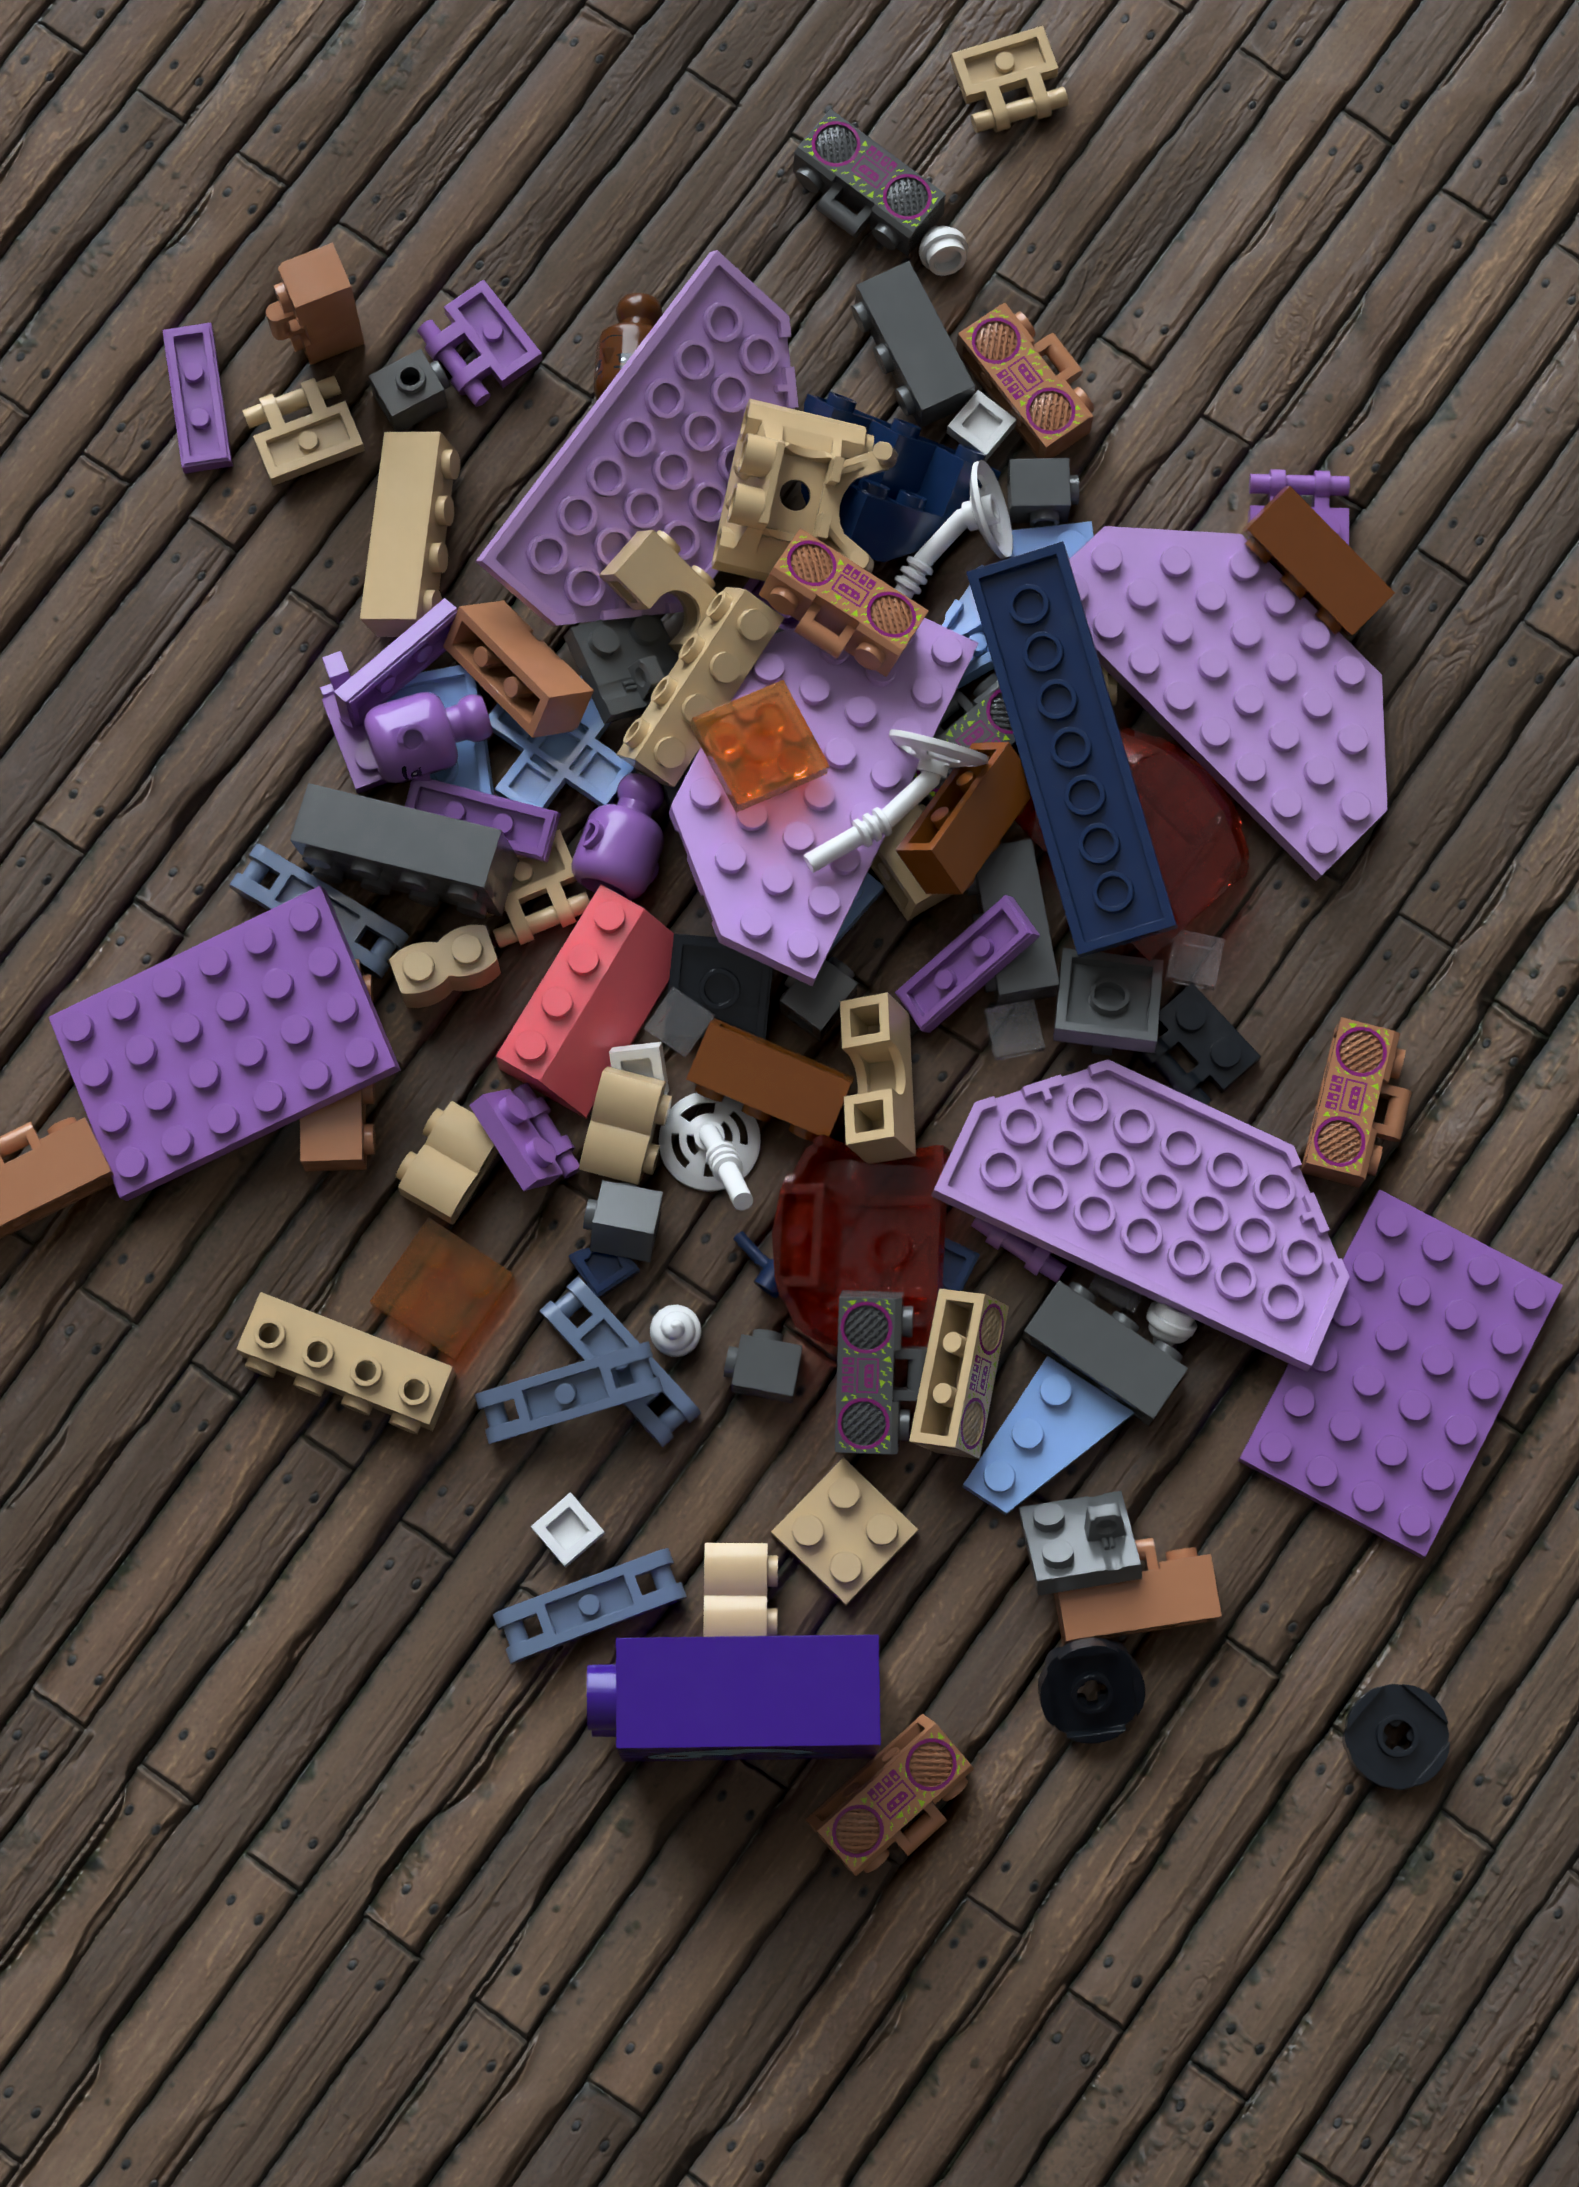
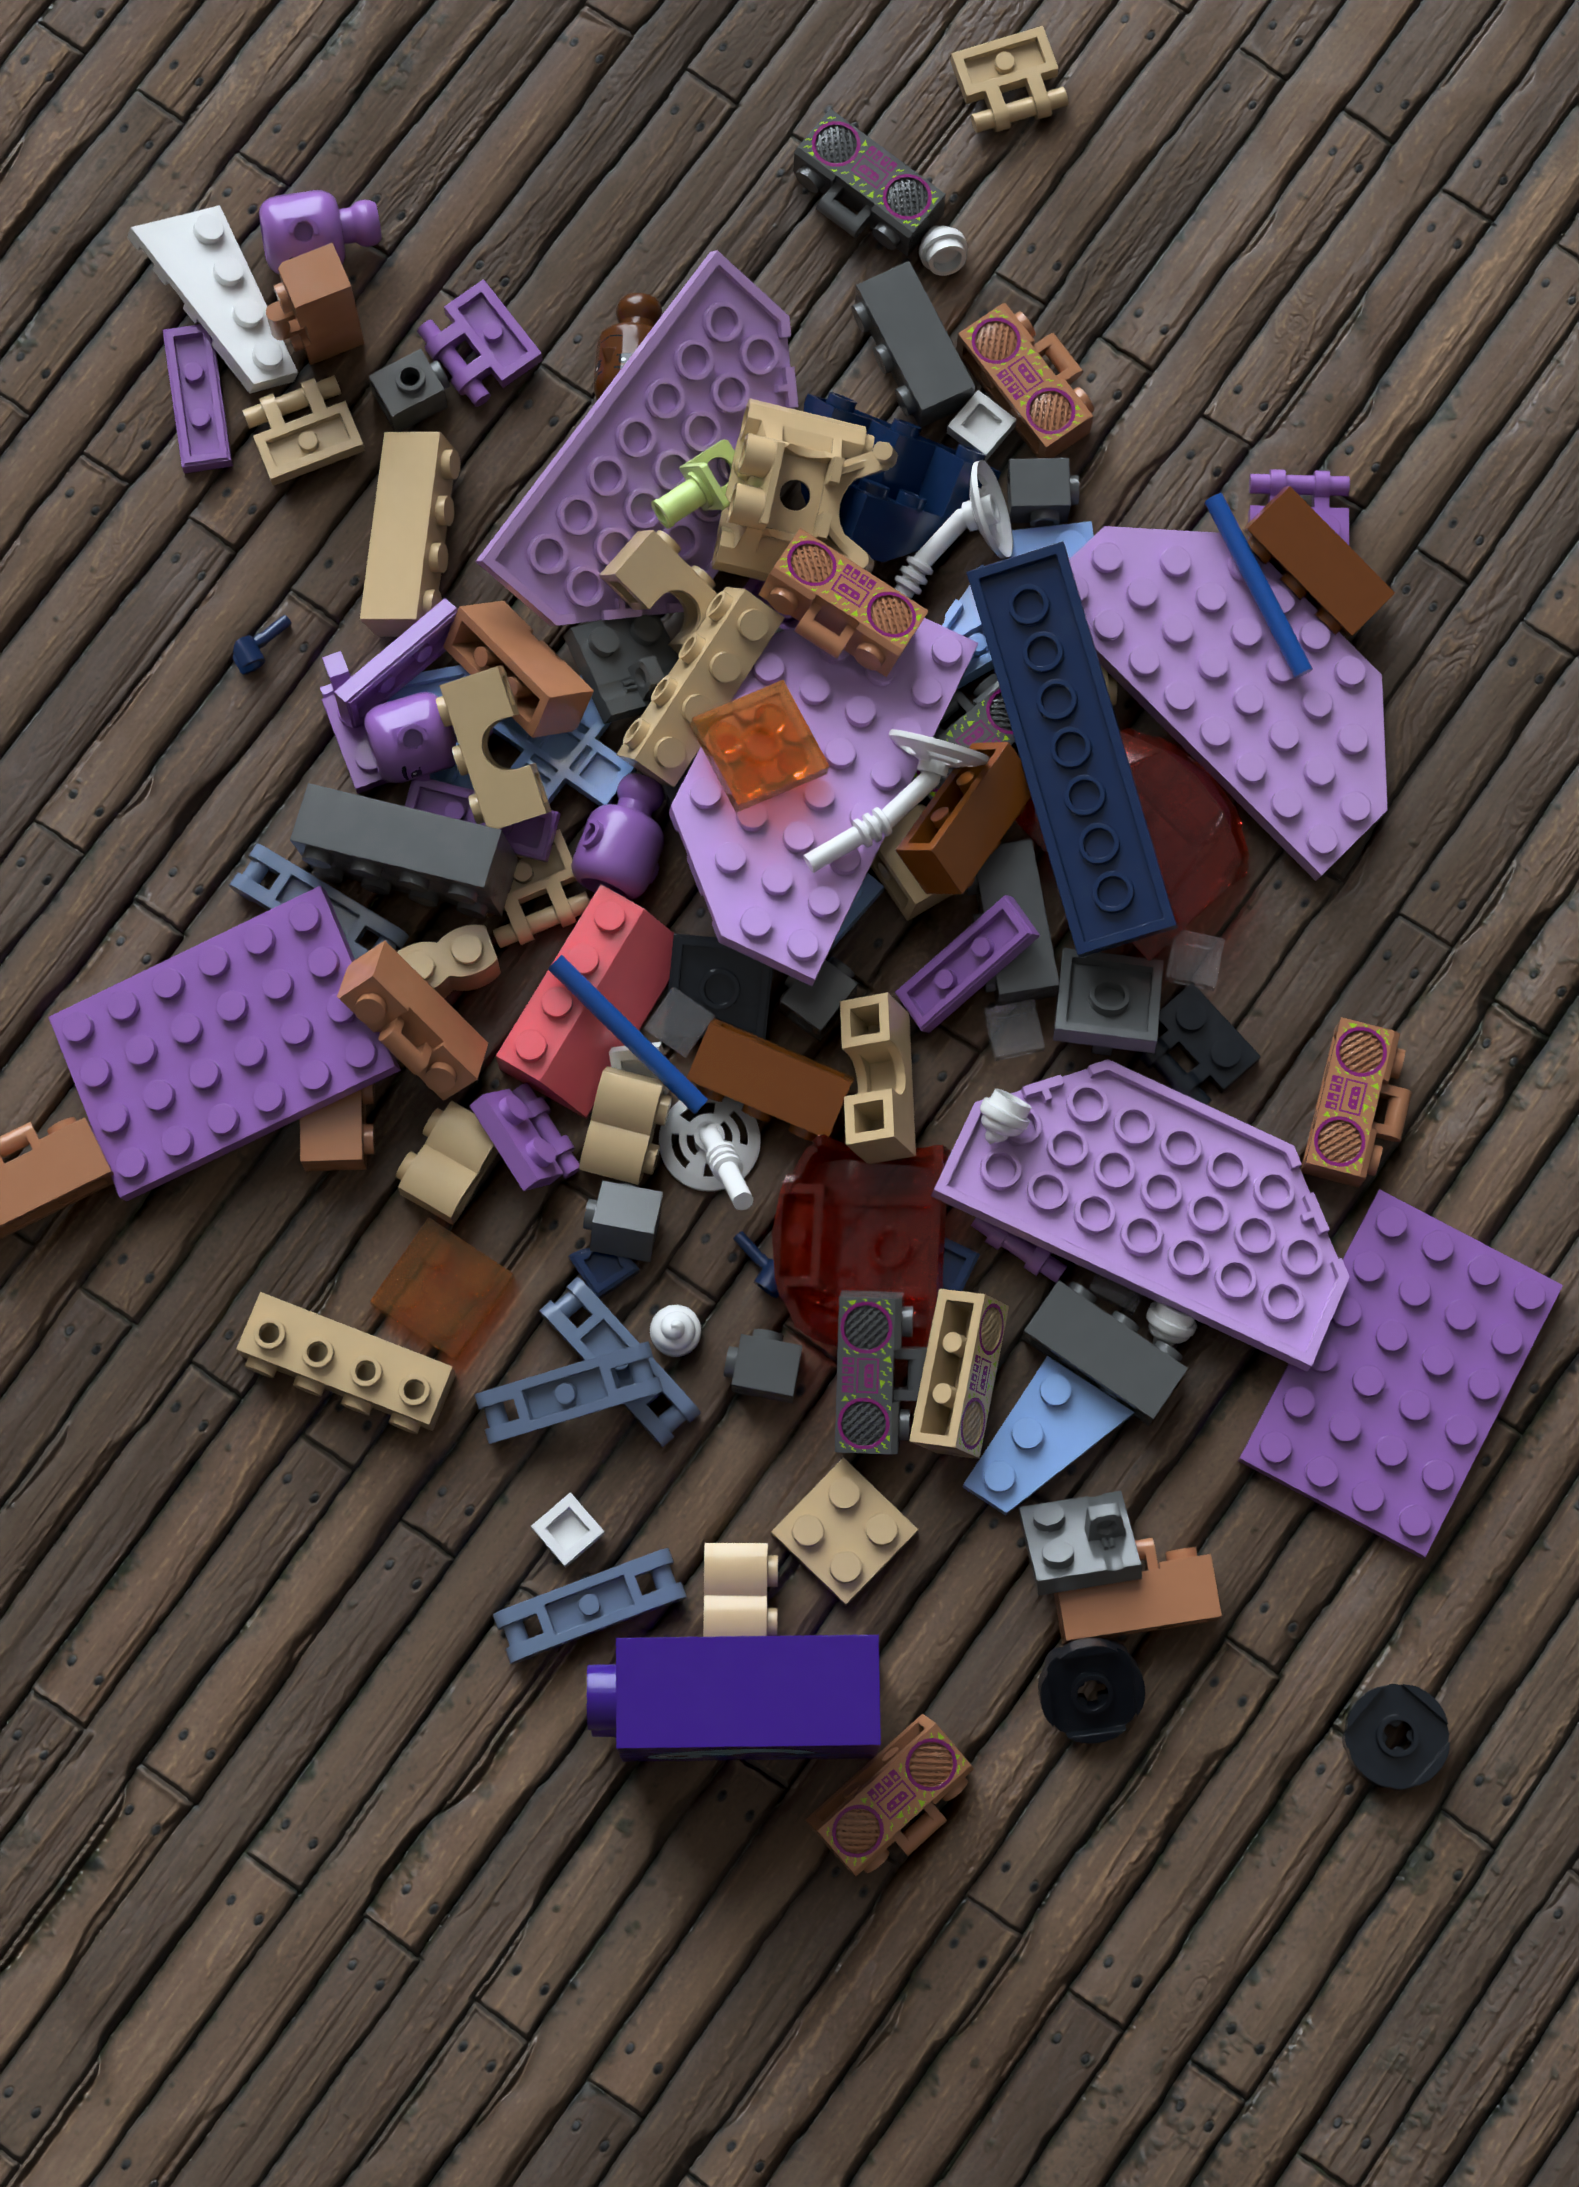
none -> white wing [127,205,298,393]
none -> dark blue hand [233,615,292,675]
none -> medium lavender piece [259,190,382,274]
none -> nougat piece [337,940,488,1101]
none -> tan arch [436,666,552,829]
none -> blue bar [548,955,709,1114]
none -> yellowish green bracket [651,439,735,529]
none -> white plate [980,1088,1032,1144]
none -> blue bar [1204,493,1313,678]

